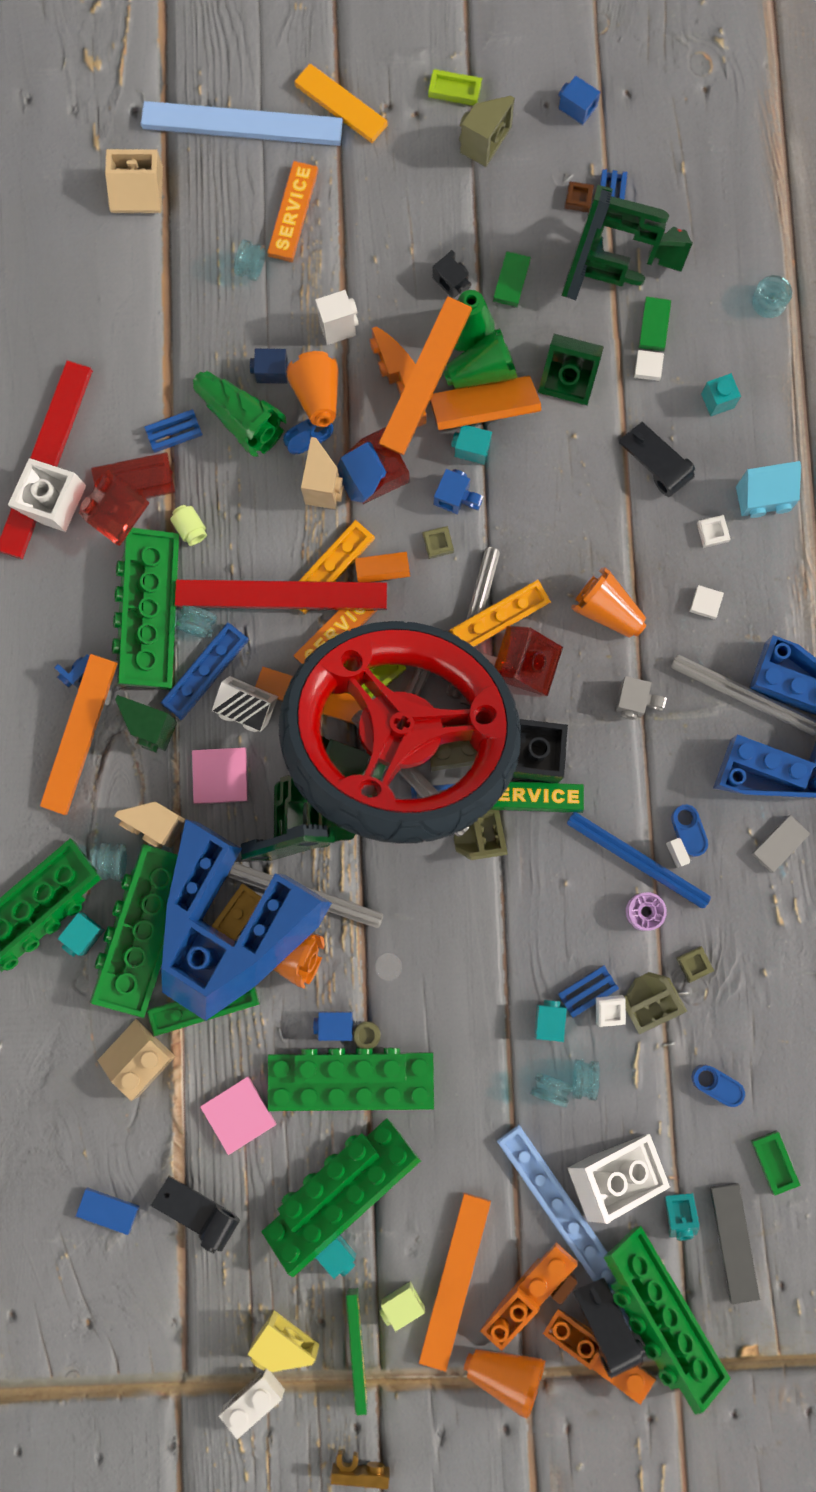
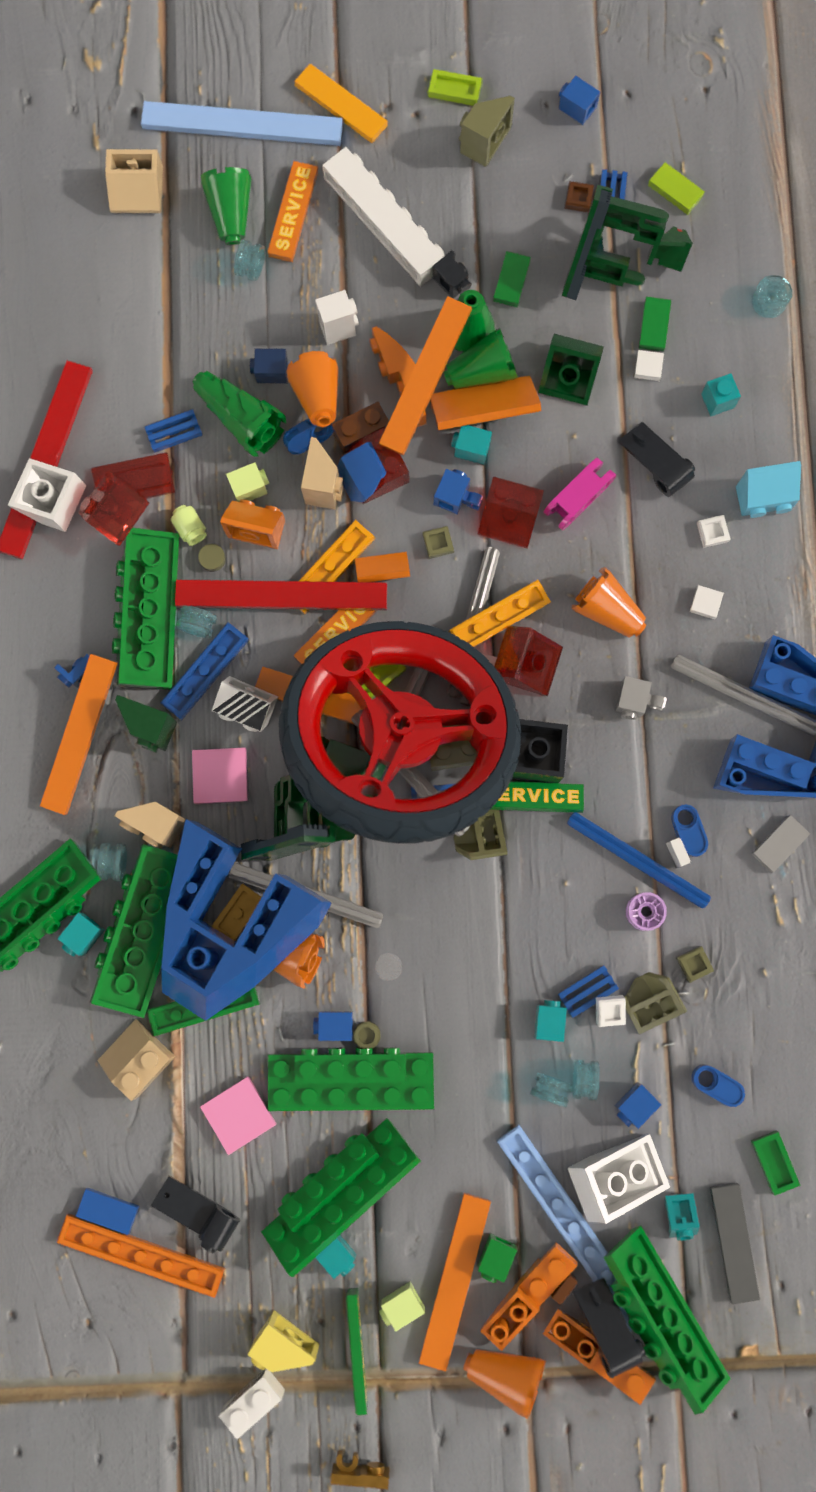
none -> orange tile [57,1214,225,1298]
none -> olive tile [198,544,226,572]
none -> green cone [201,167,252,245]
none -> orange slope [220,499,285,549]
none -> yellowish green brick [226,462,269,502]
none -> white brick [322,147,445,287]
none -> reddish brown brick [332,401,389,455]
none -> green brick [477,1233,517,1283]
none -> clear red slope [478,476,544,549]
none -> dark pink piece [543,457,617,531]
none -> blue brick [615,1082,662,1129]
none -> lime tile [648,162,705,215]

